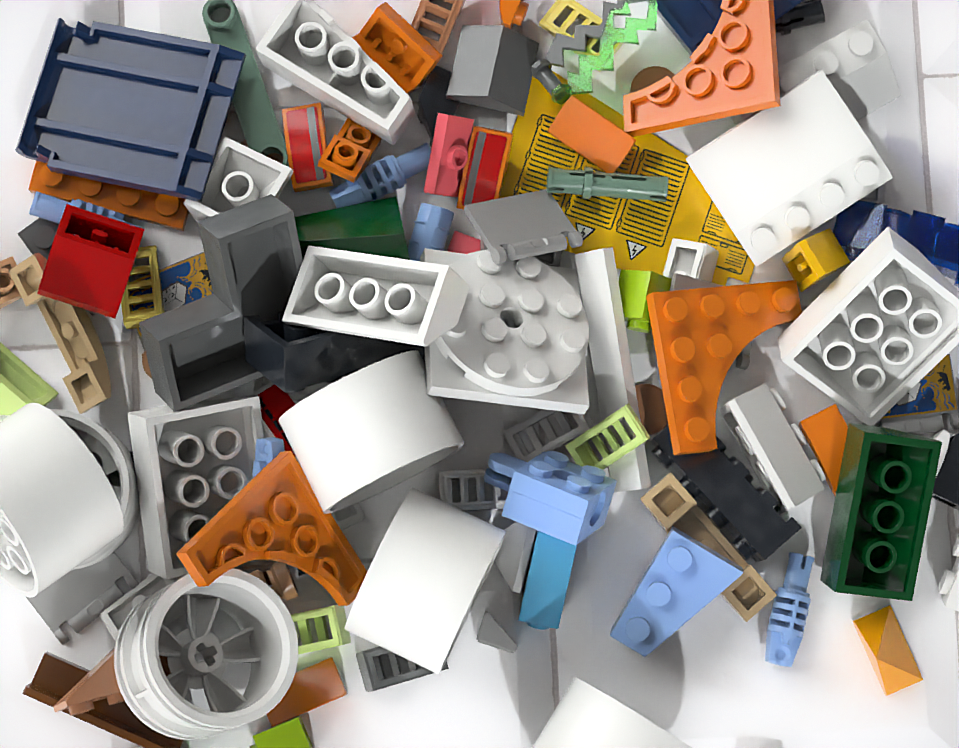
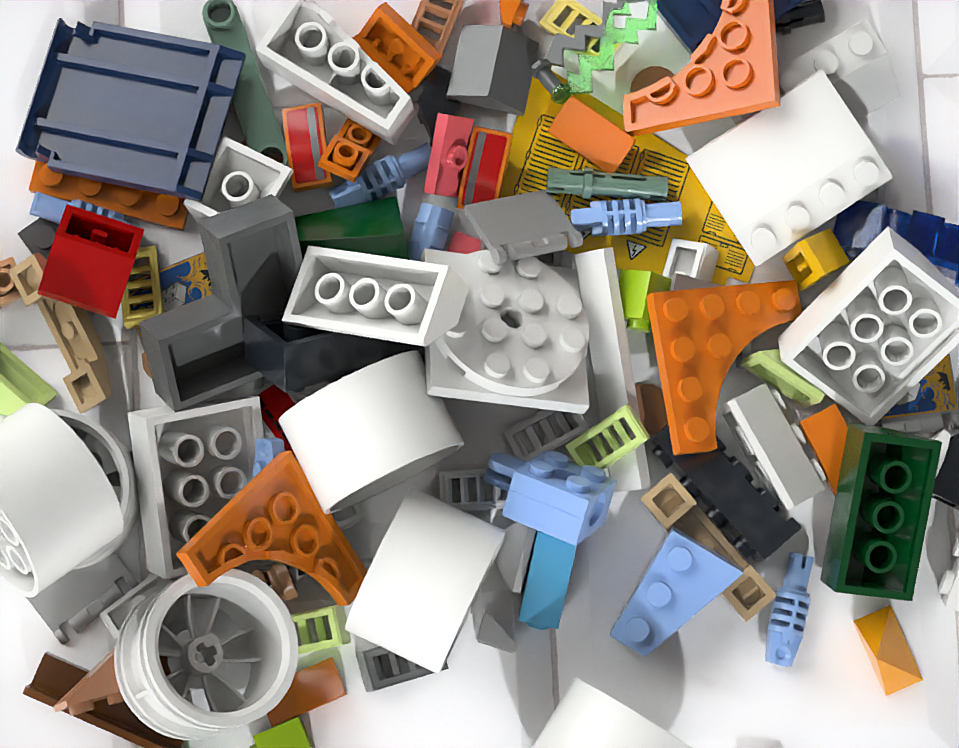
none -> light blue hinge [570,198,682,237]
none -> yellowish green slope [740,349,825,408]

